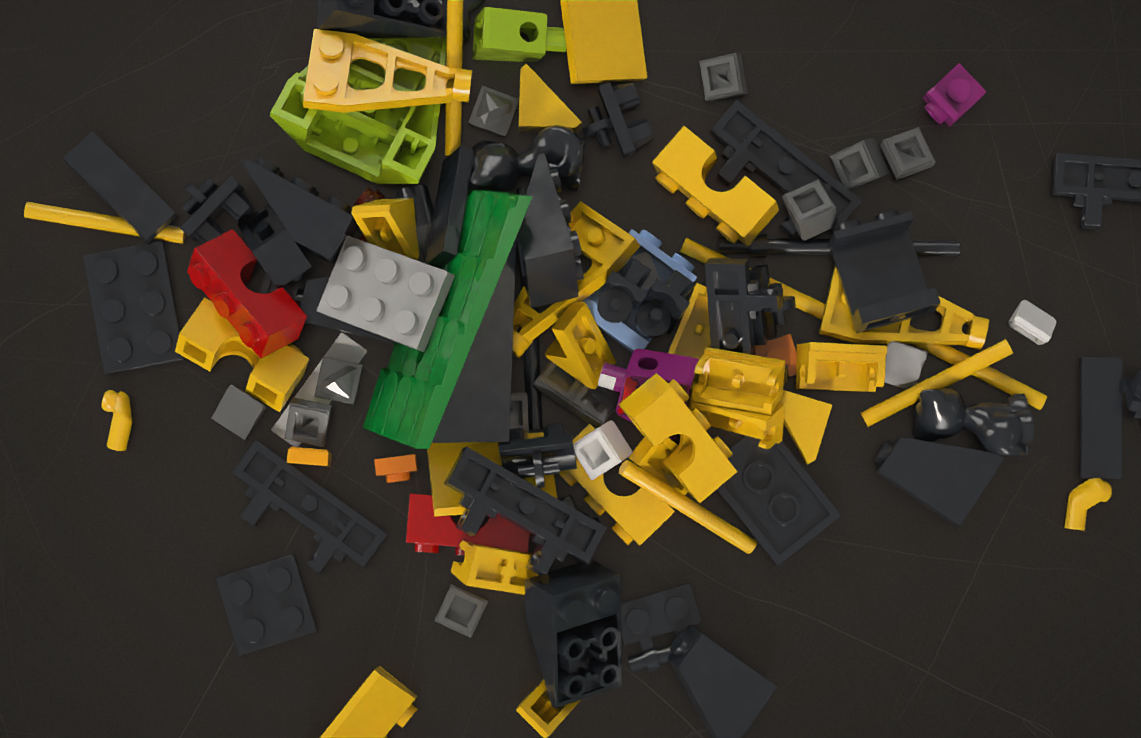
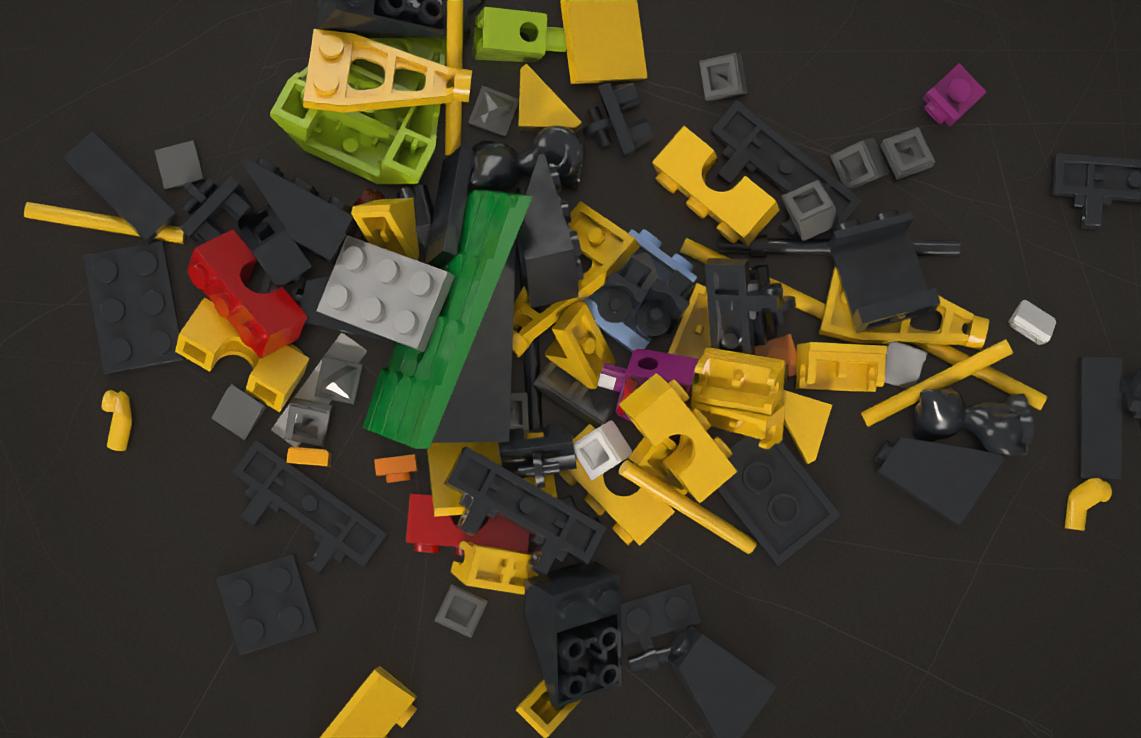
none -> dark grey tile [154,140,205,191]

